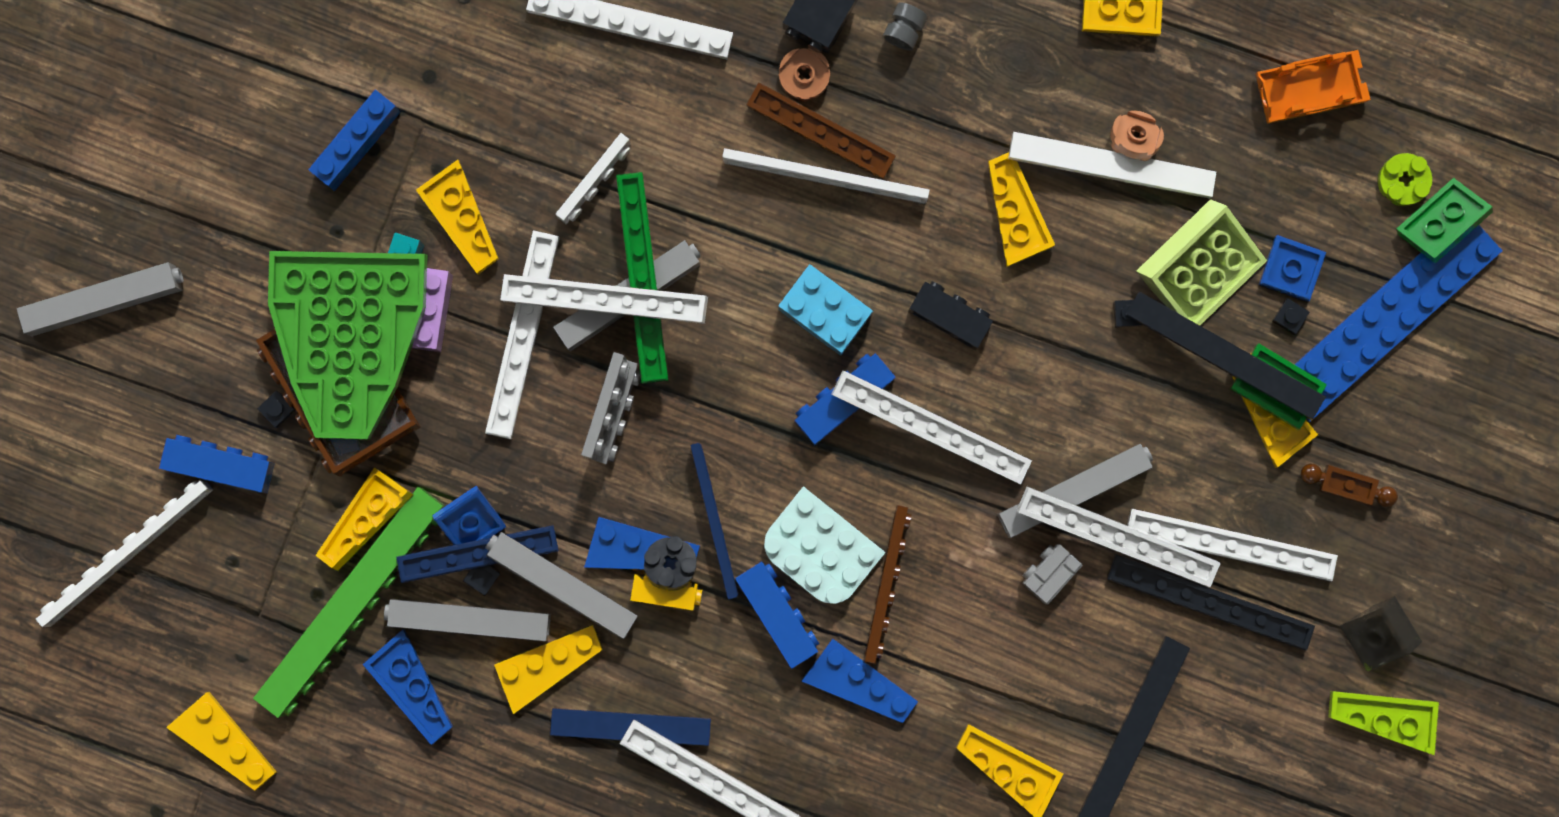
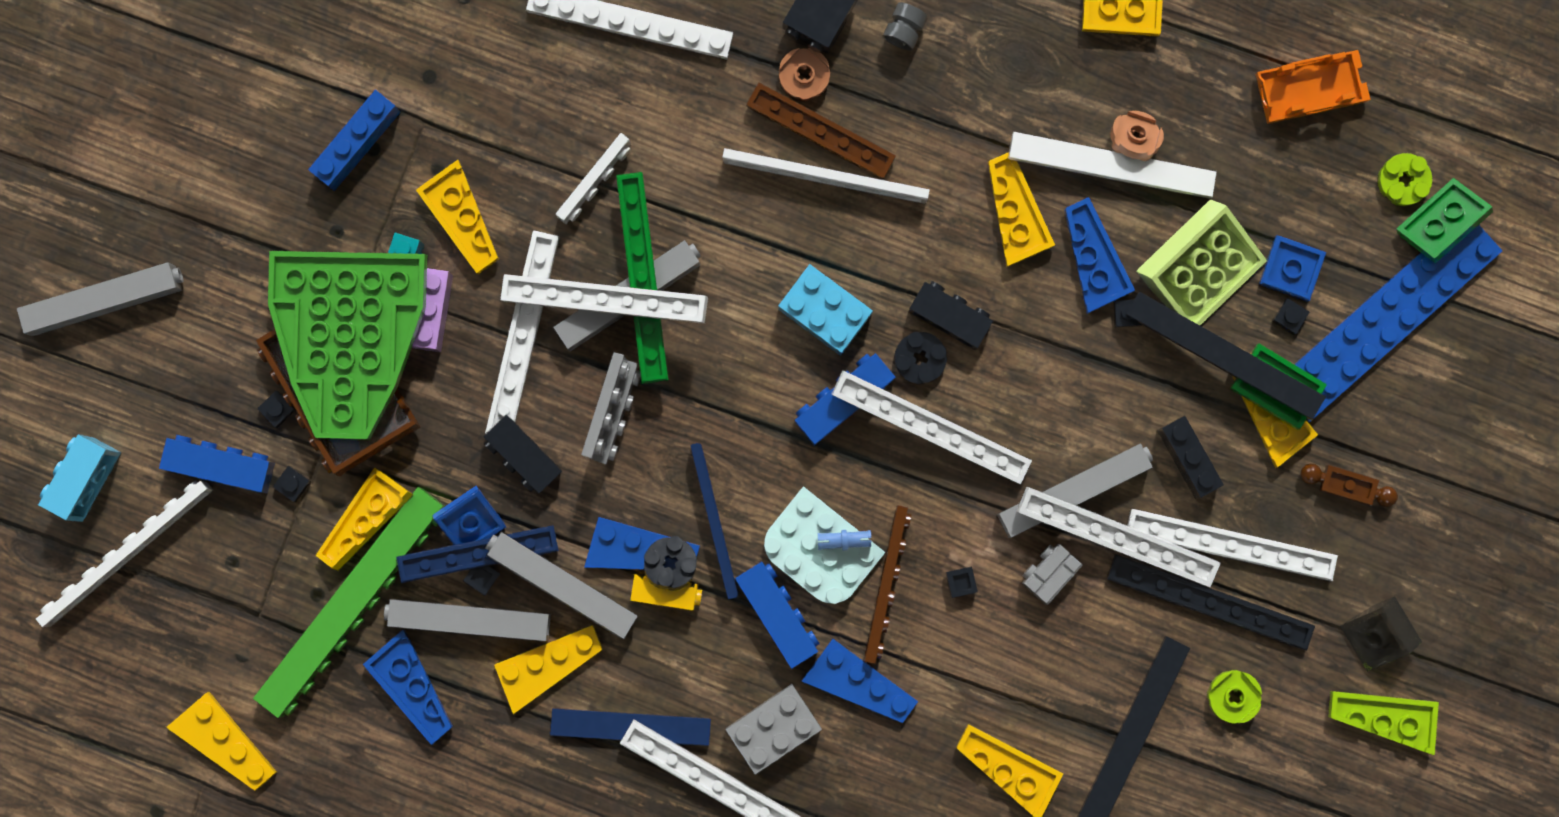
none -> medium azure brick [38,434,121,522]
none -> black plate [273,466,311,502]
none -> black brick [483,413,562,493]
none -> light grey brick [726,684,822,774]
none -> medium blue pin [818,530,872,551]
none -> black plate [894,332,947,385]
none -> black plate [946,566,978,598]
none -> blue wing [1064,197,1135,314]
none -> black brick [1157,416,1224,499]
none -> lime plate [1207,670,1262,723]

